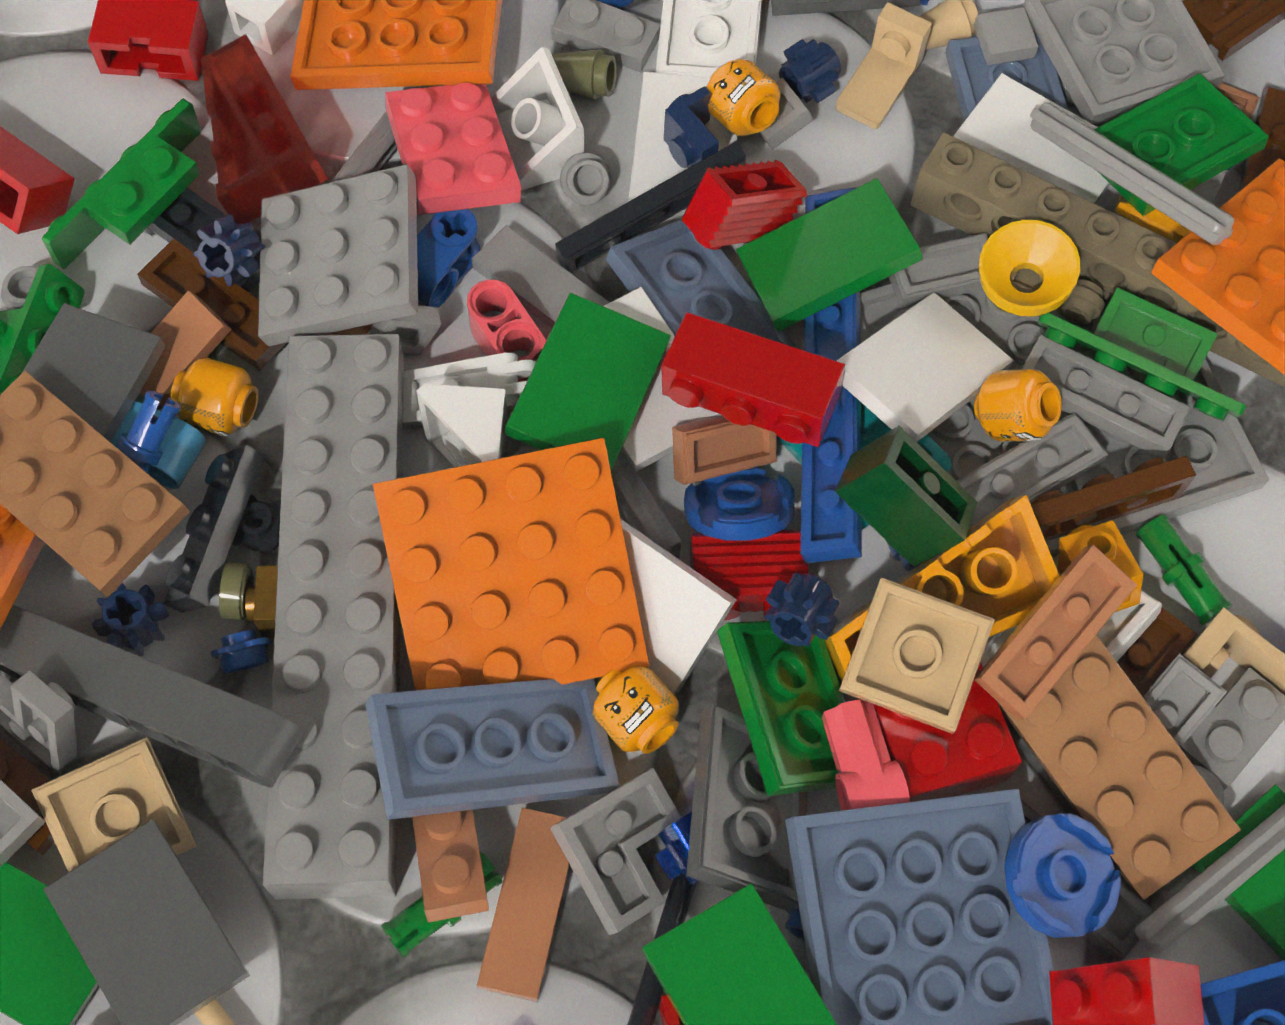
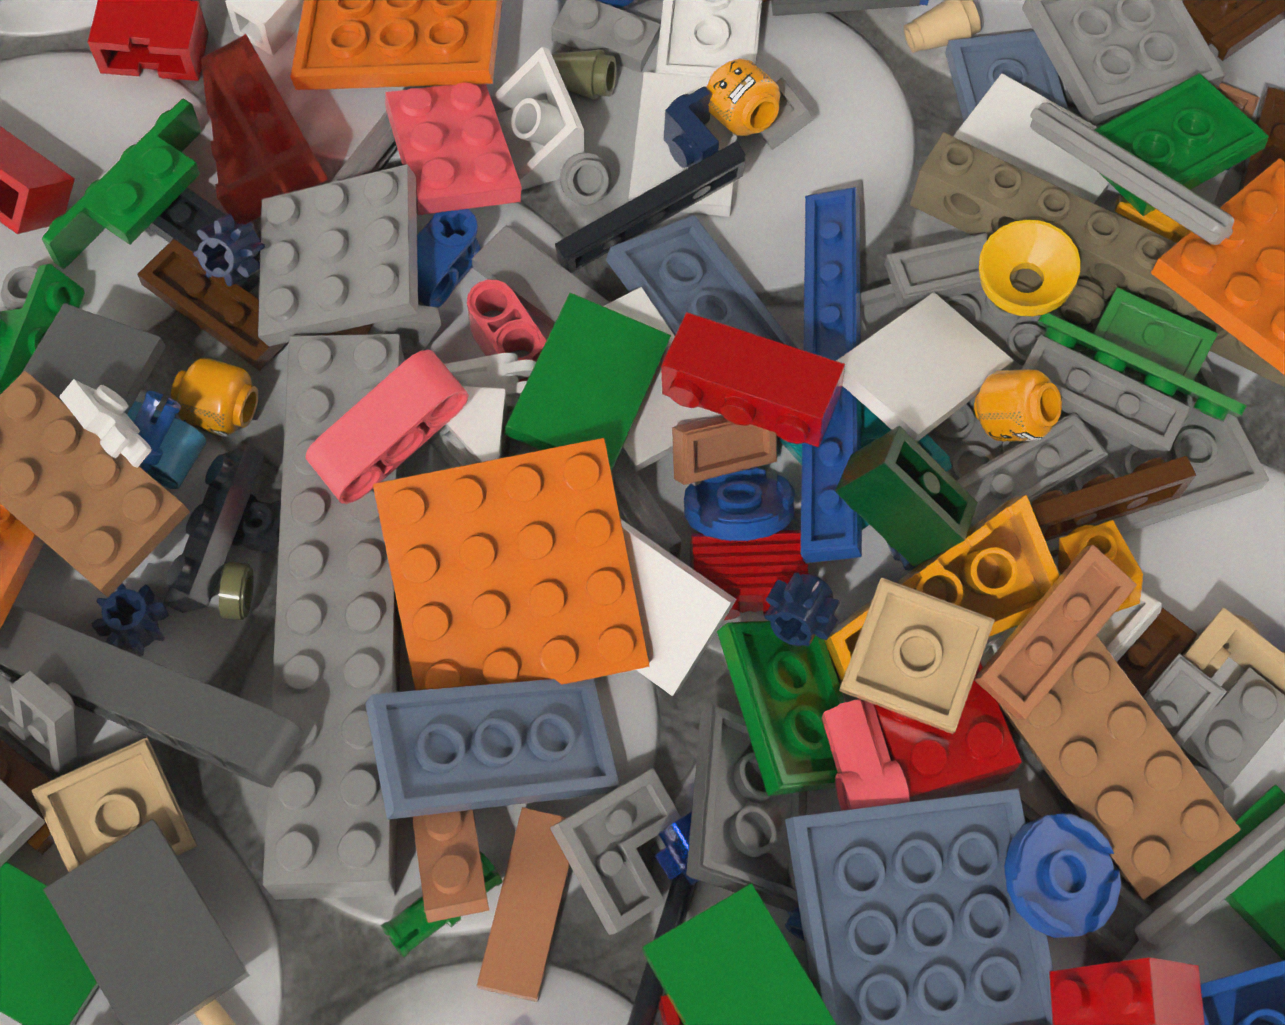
nougat tile [140,290,232,409] -> none
blue plate [210,630,271,674] -> none
pearl gold plate [245,566,278,639] -> none
light orange head [592,666,679,754] -> none
red brick [682,159,807,250] -> none
green tile [736,178,923,332] -> none
dark blue gear [779,39,841,104] -> none
tan bracket [835,2,932,129] -> none
light grey tile [974,7,1038,65] -> none
green pin [1135,514,1233,626] -> none
none -> white plate [59,379,152,468]
none -> coral beam [306,350,469,504]

